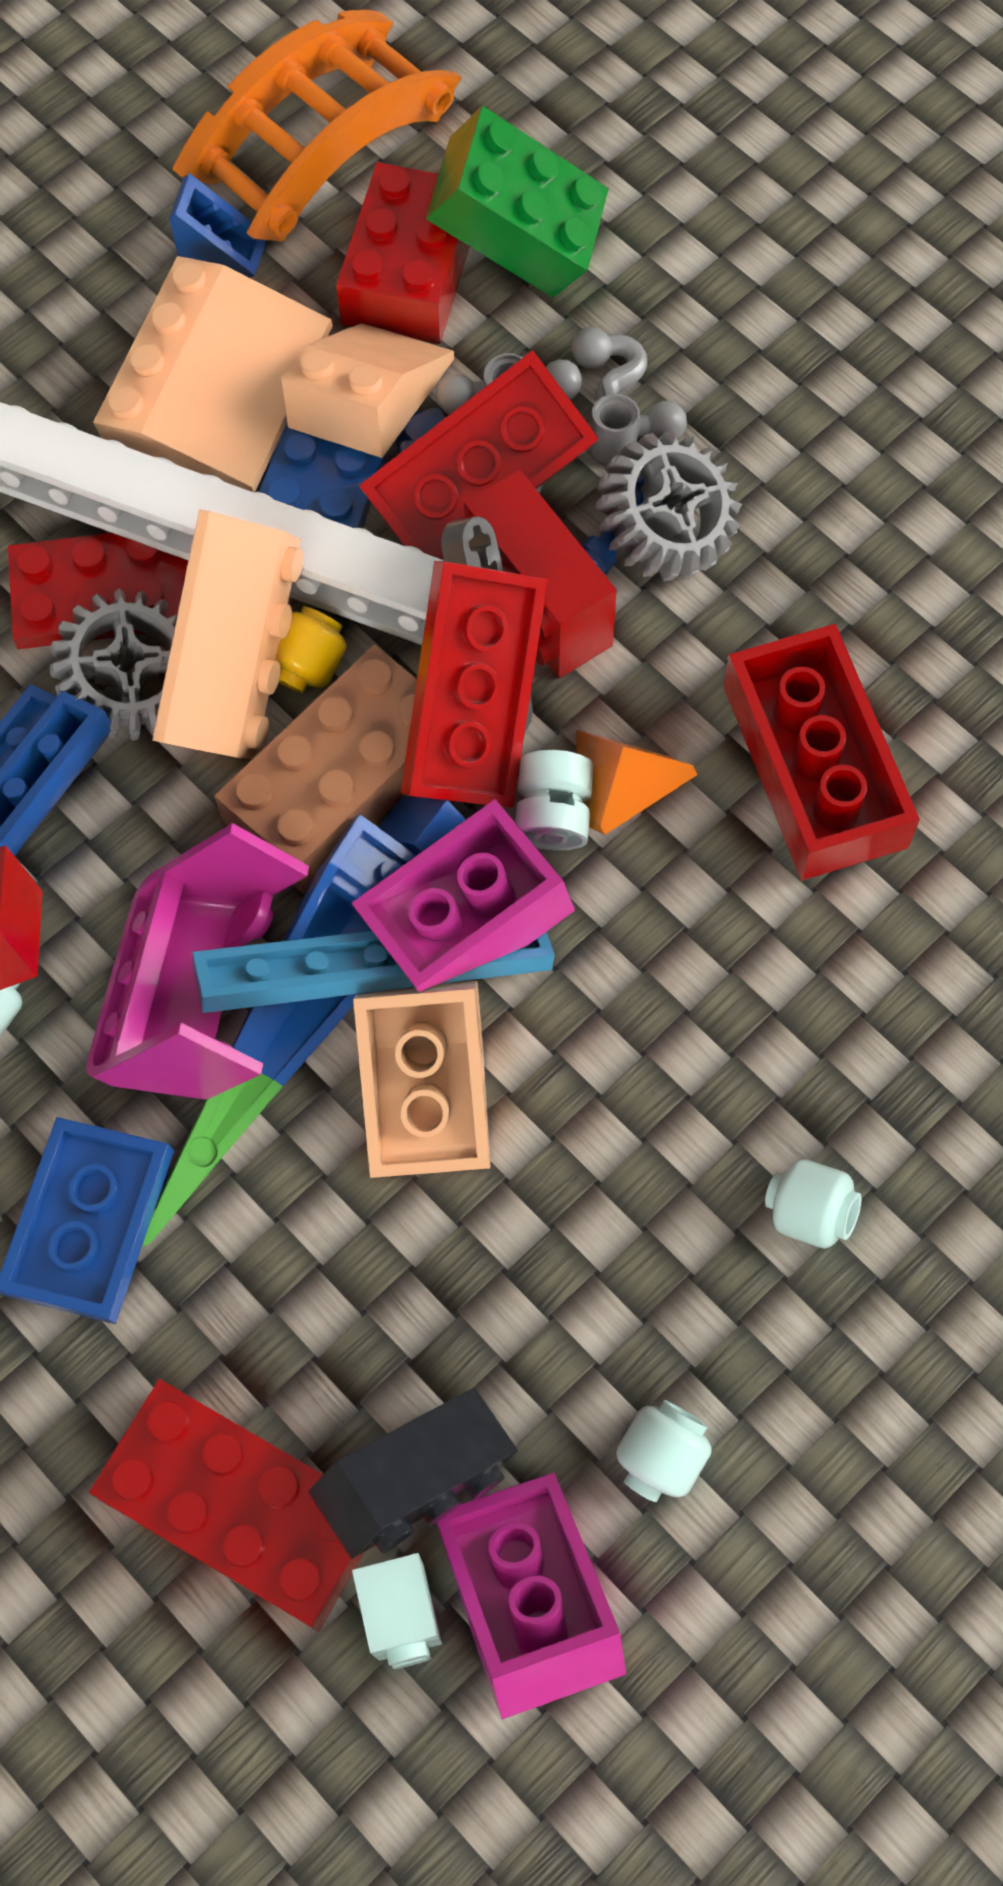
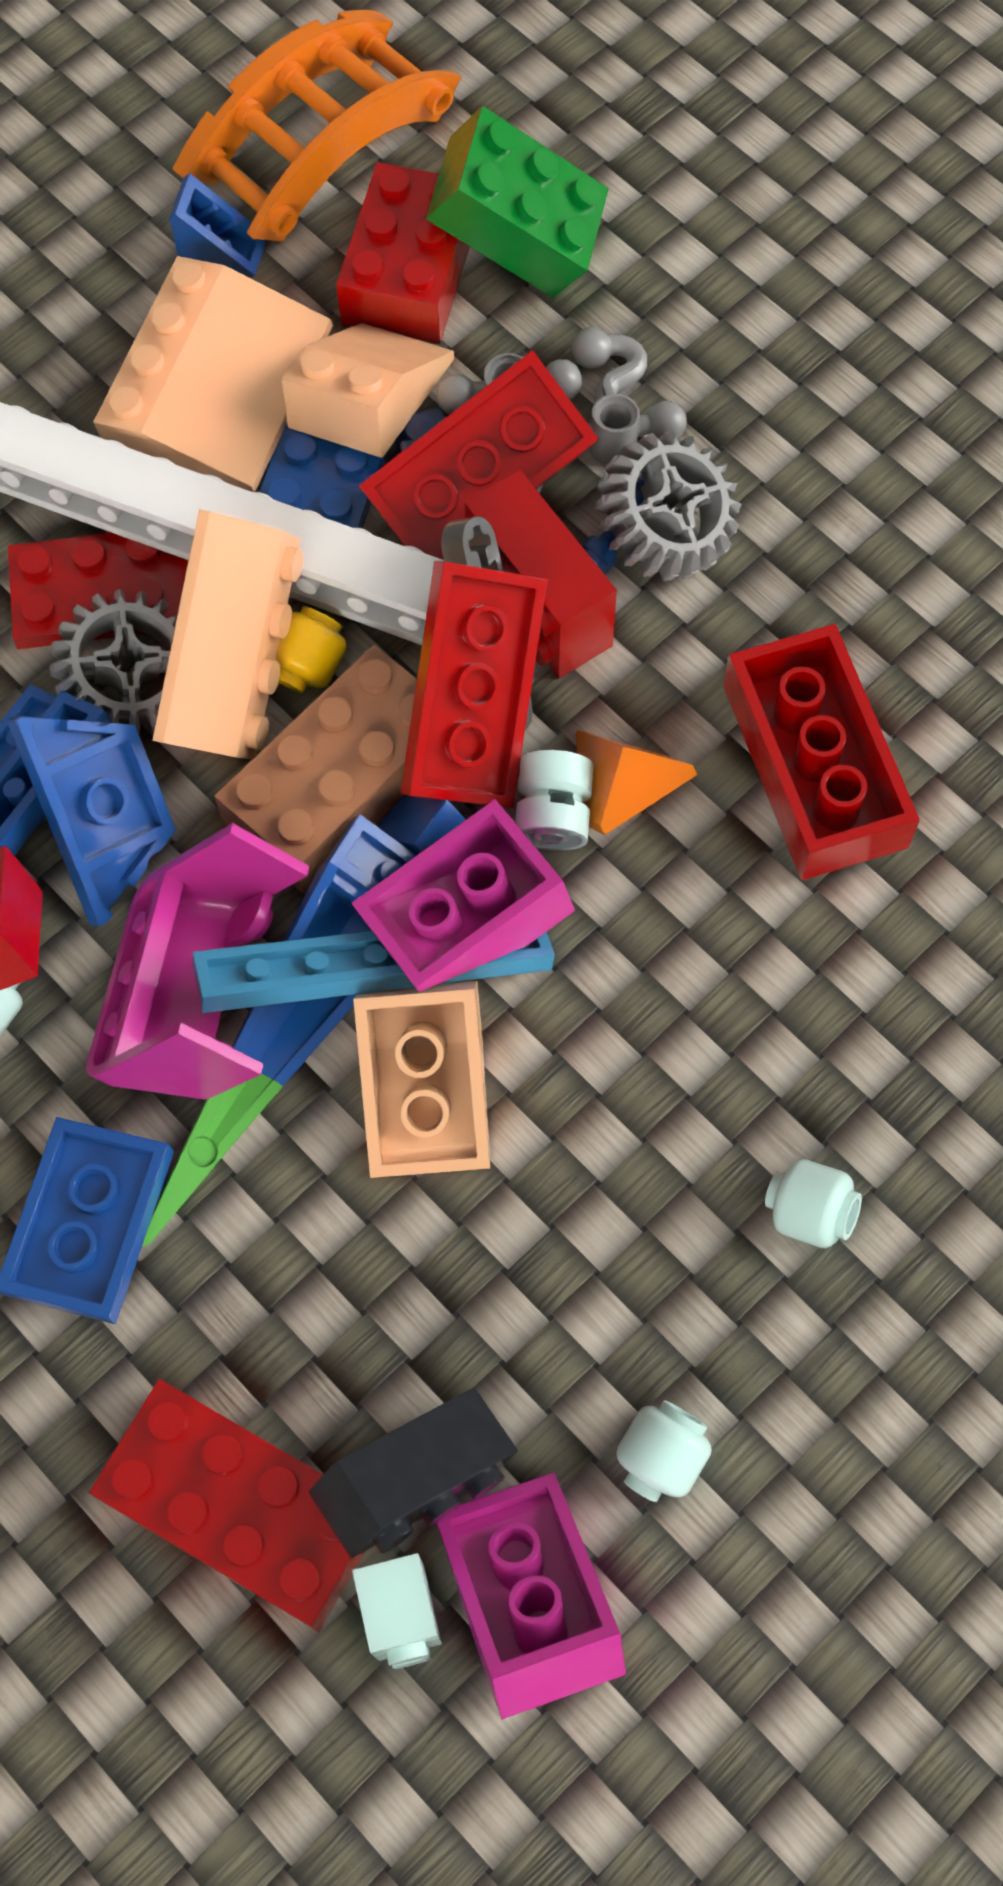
none -> blue wing [6,716,176,927]

